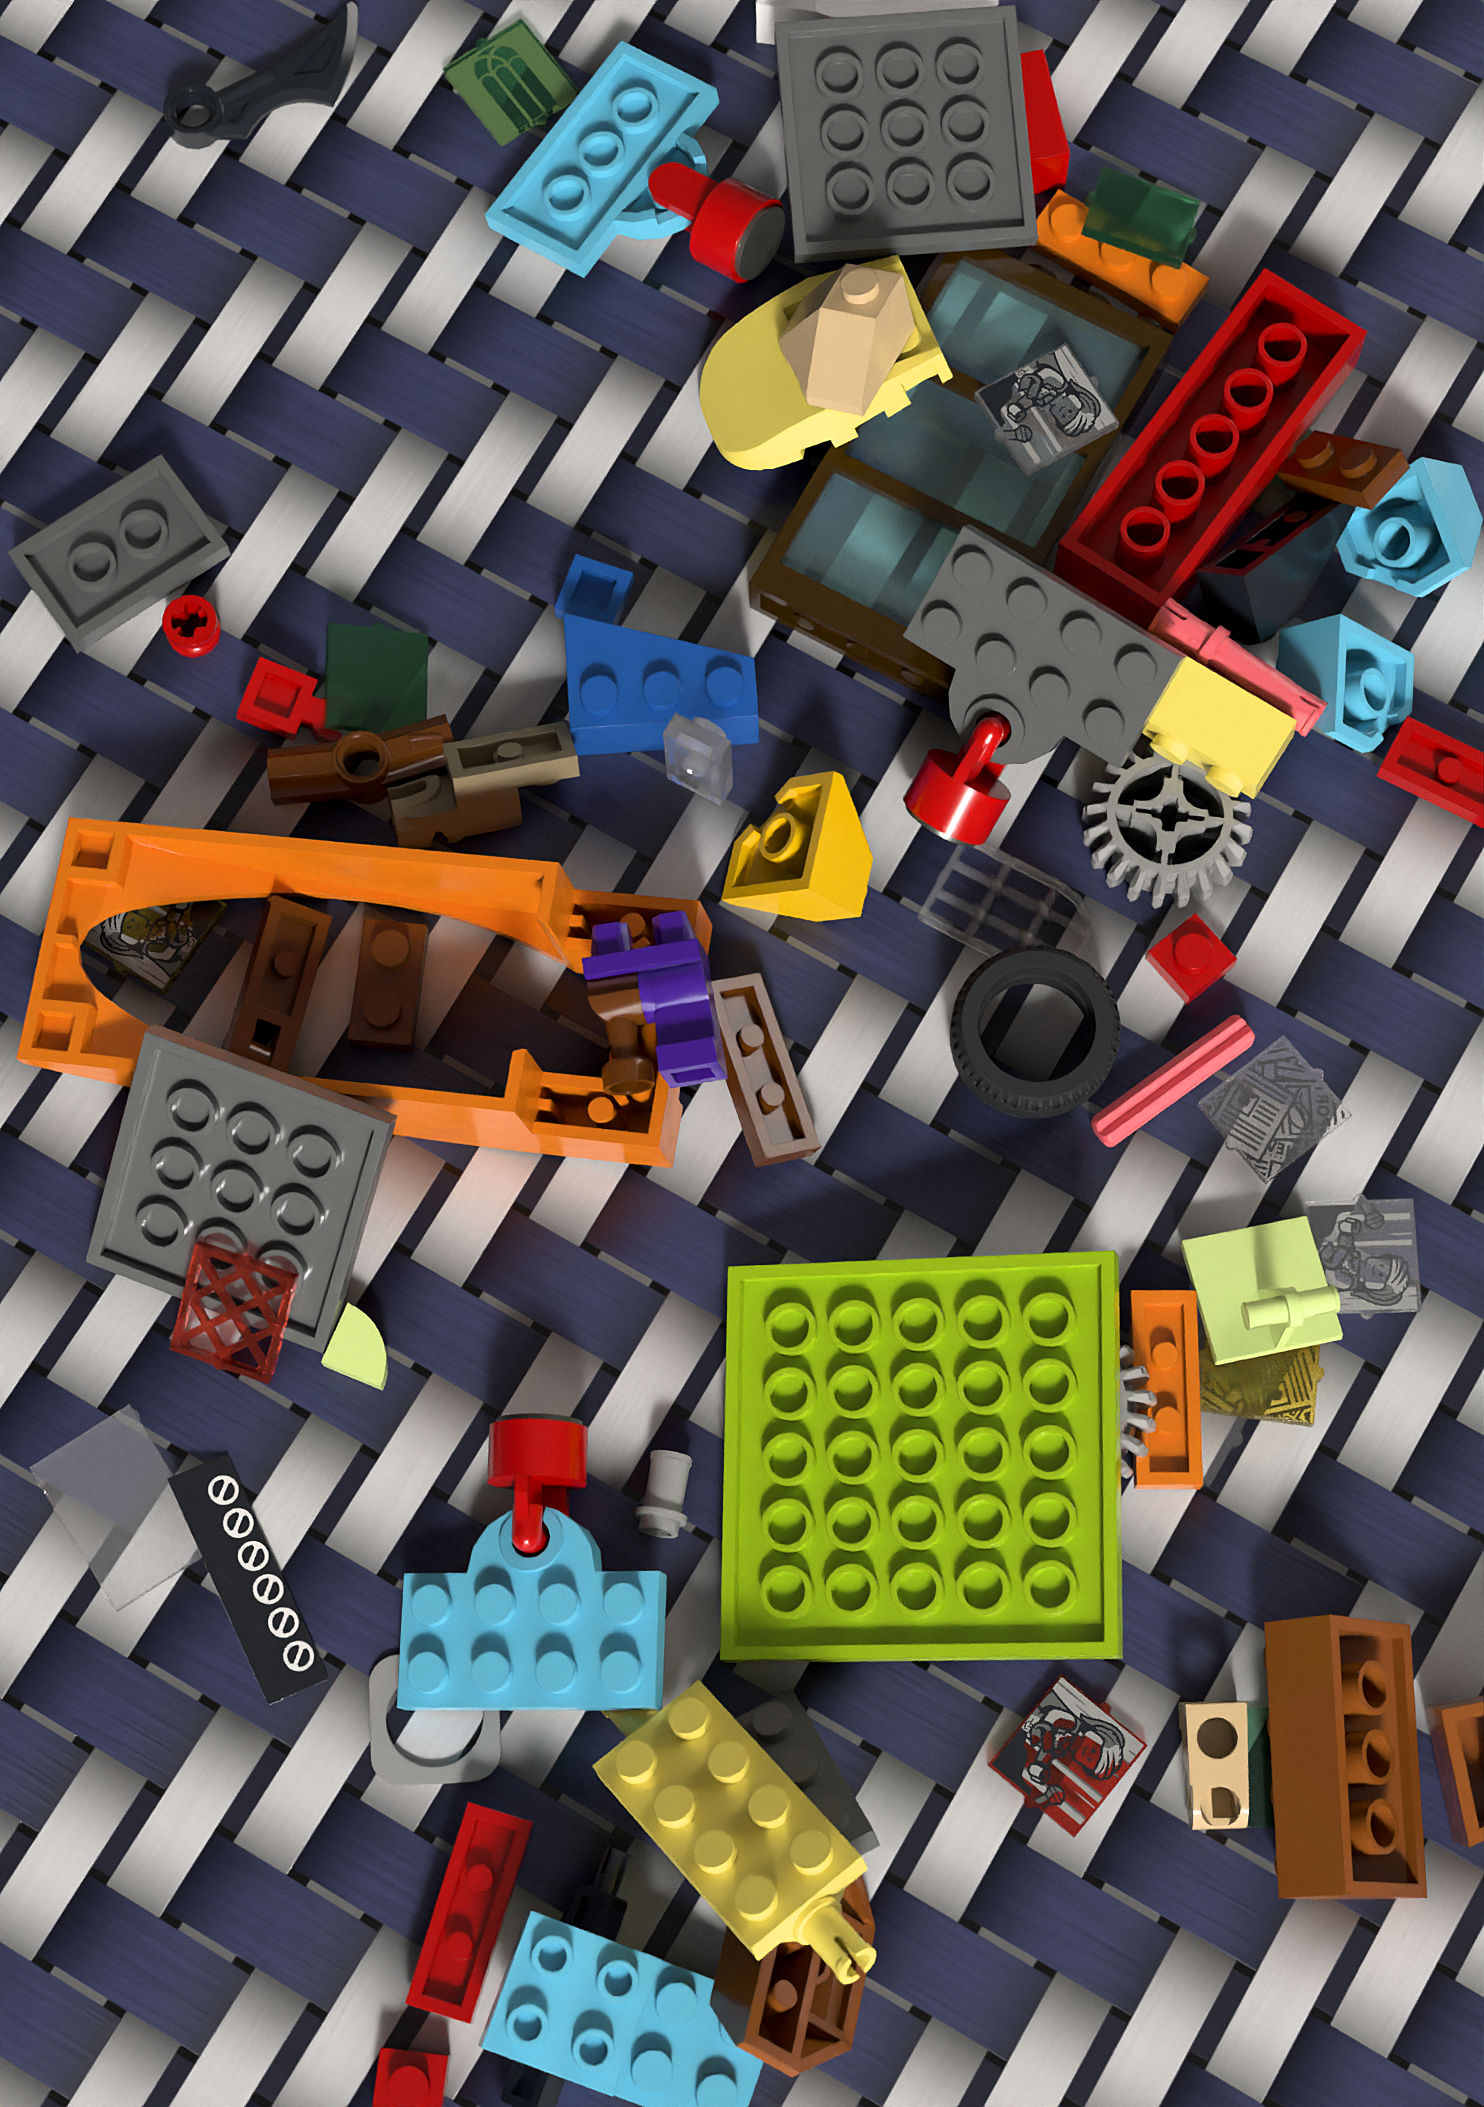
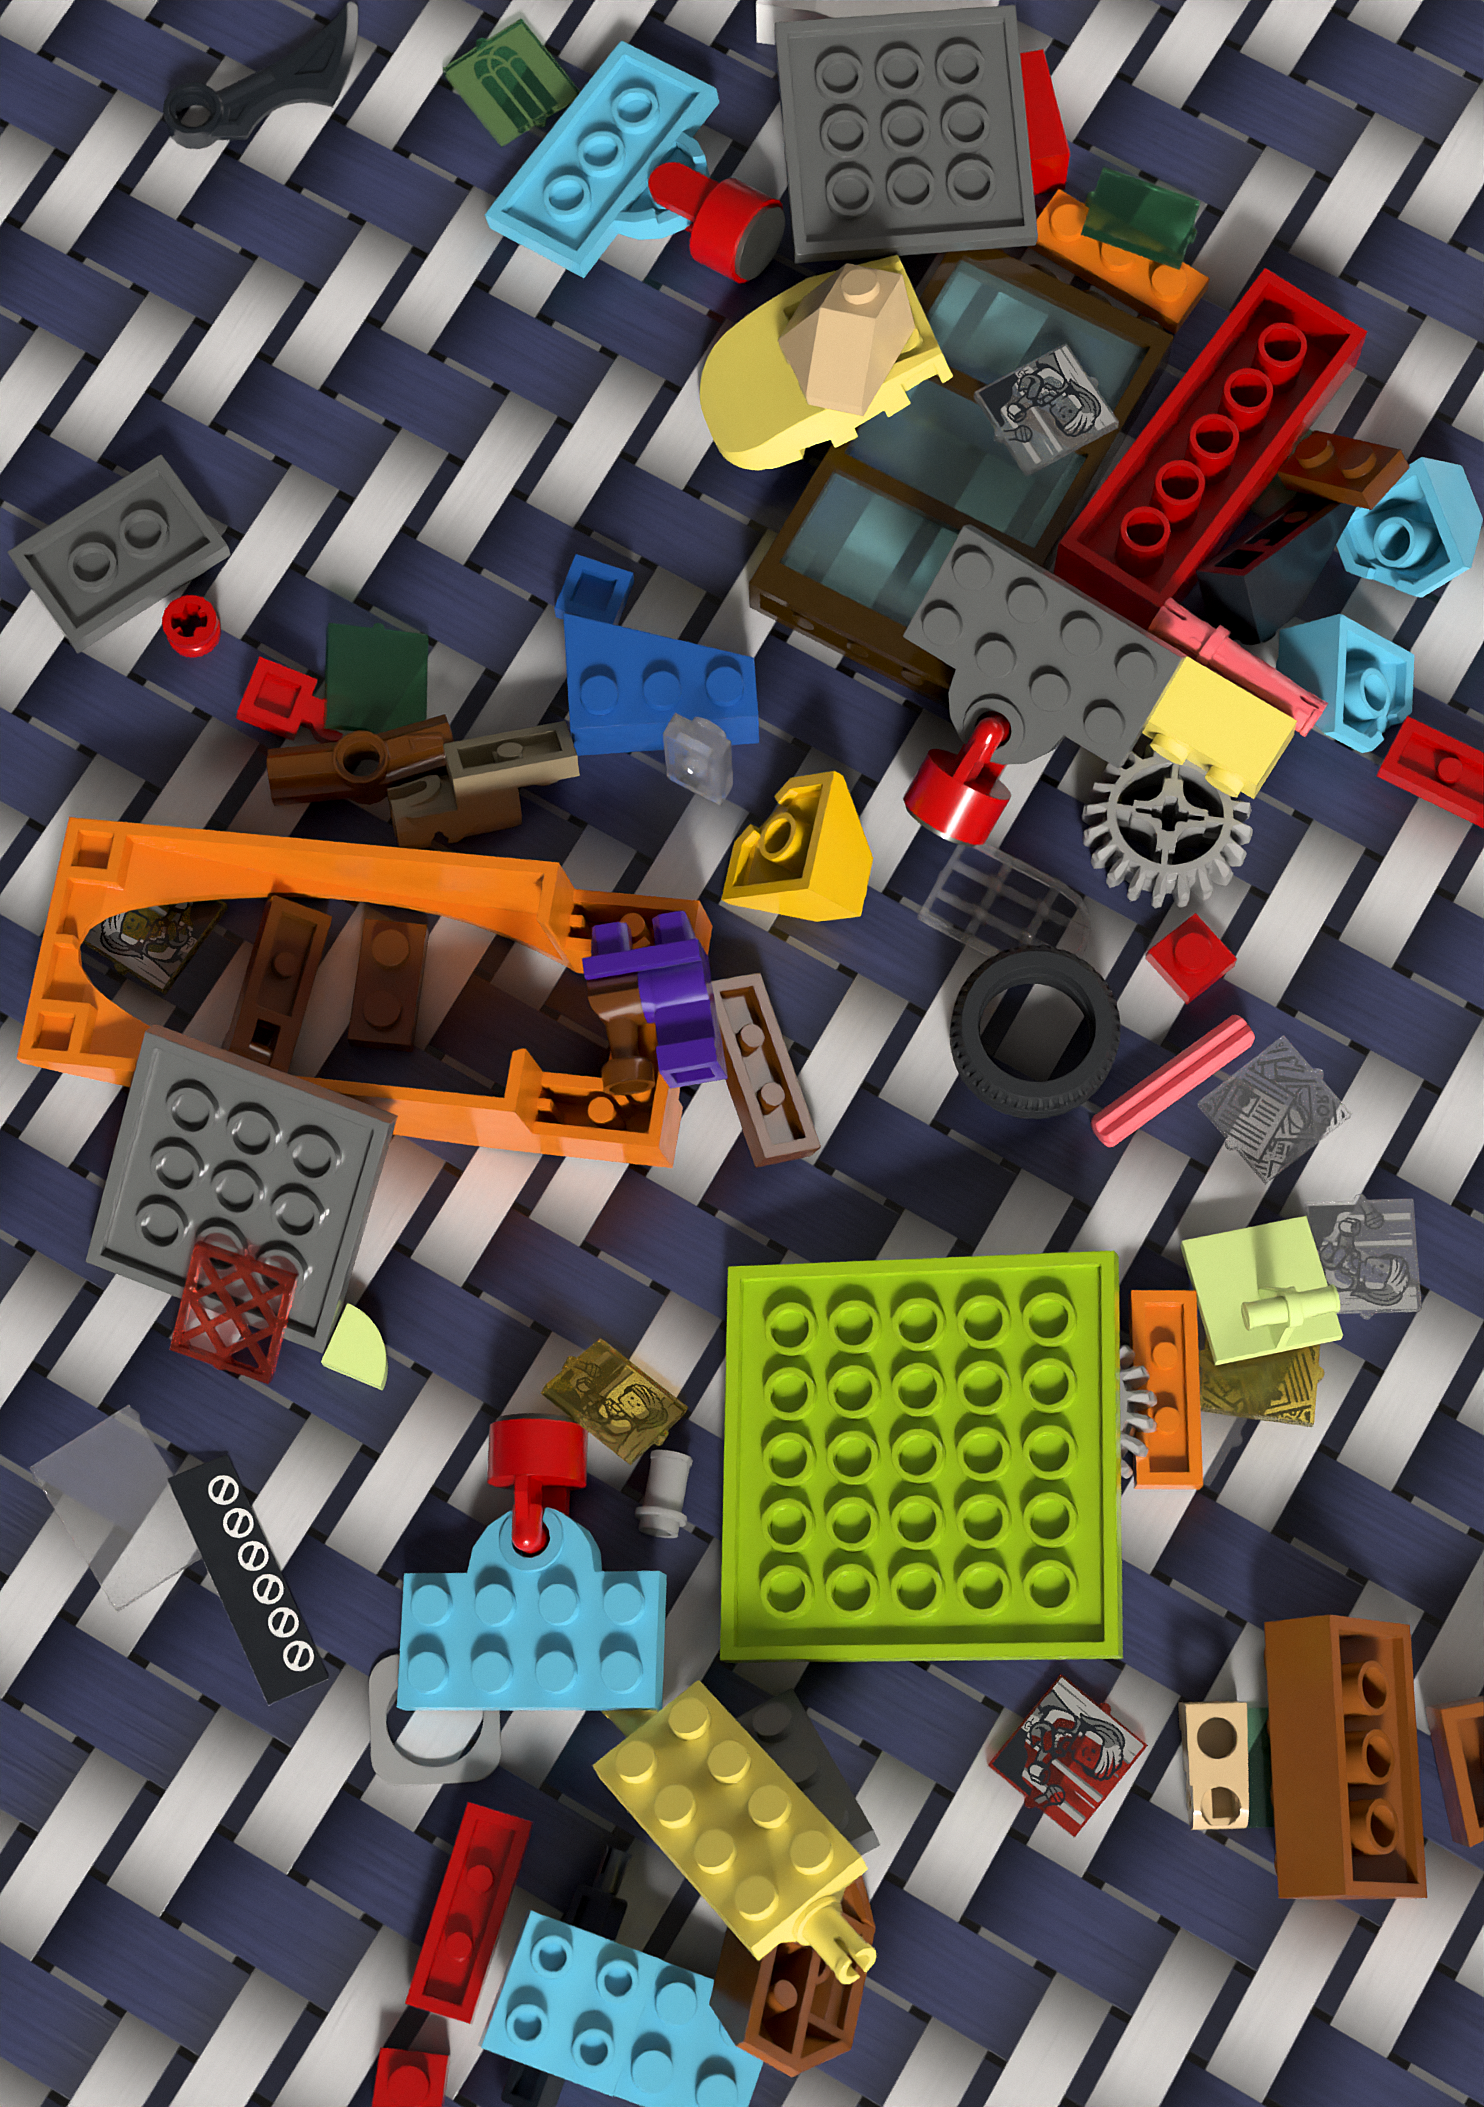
none -> clear yellow piece [541,1337,689,1465]

